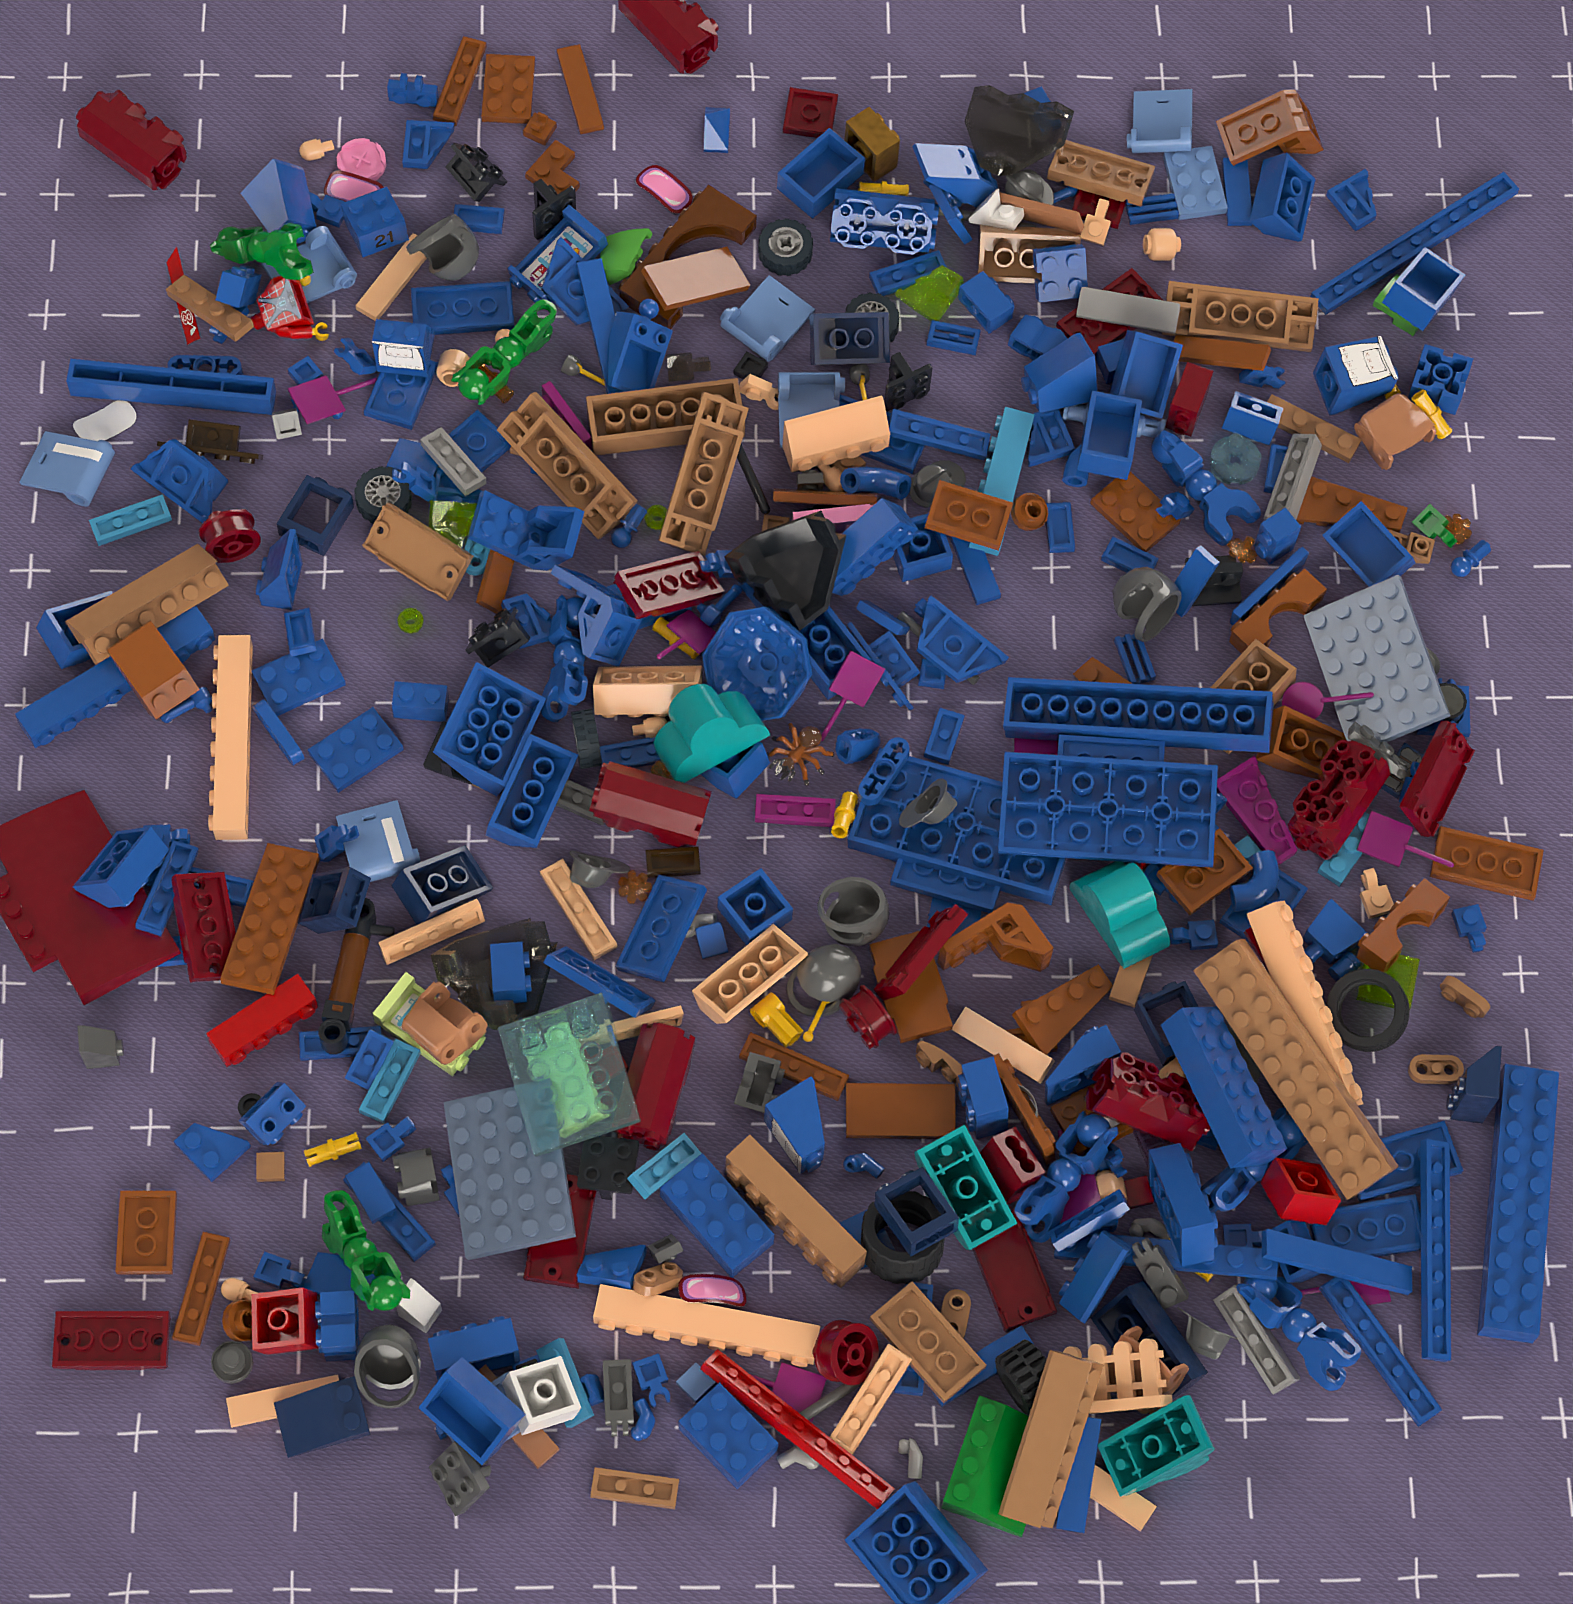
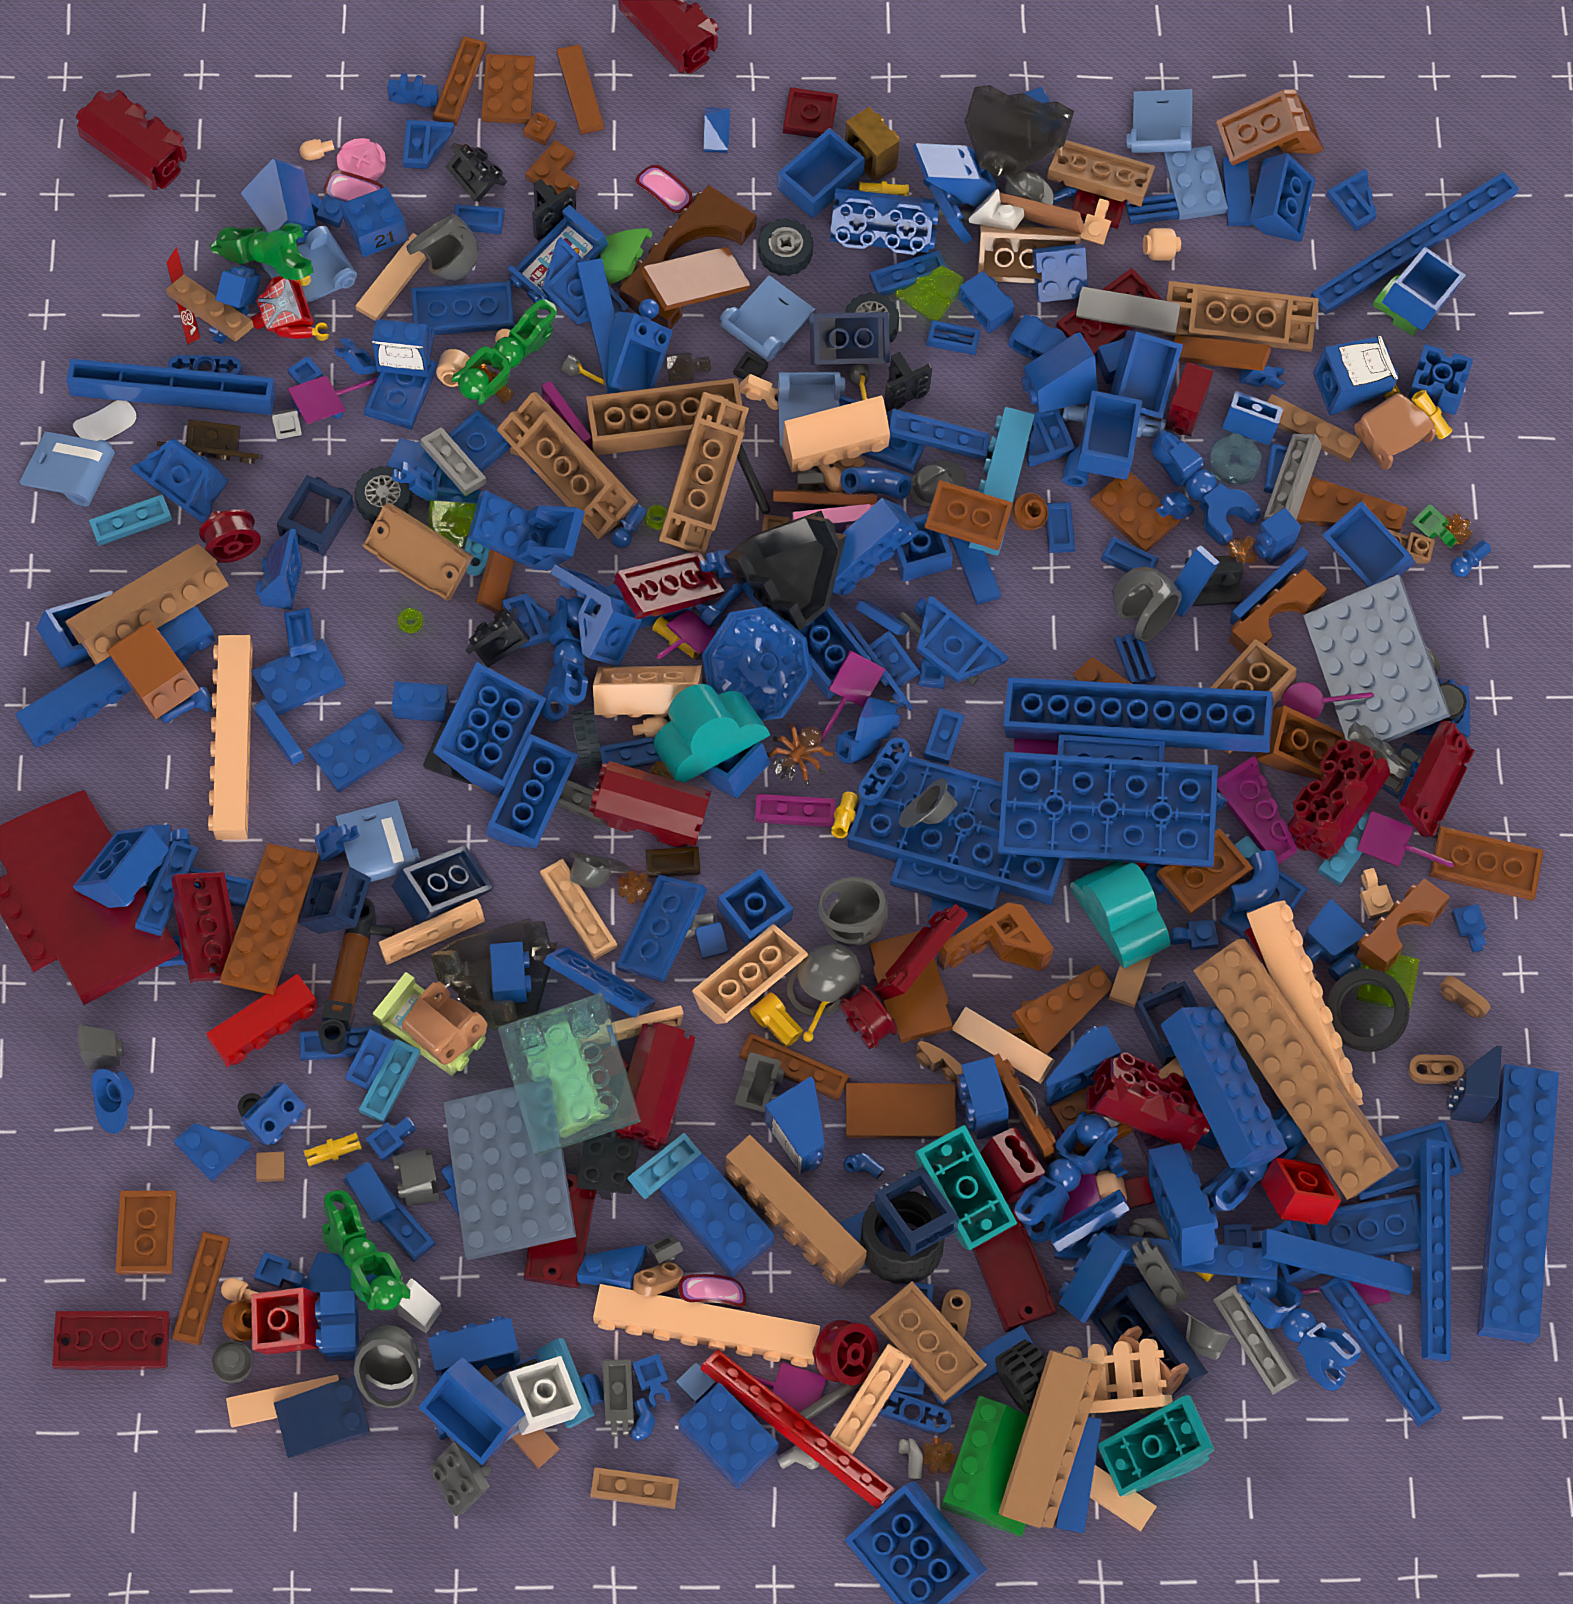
none -> blue piece [91,1068,134,1134]
none -> blue slope [855,697,901,741]
none -> blue beam [878,1391,952,1436]
none -> clear orange plant [922,1438,957,1474]

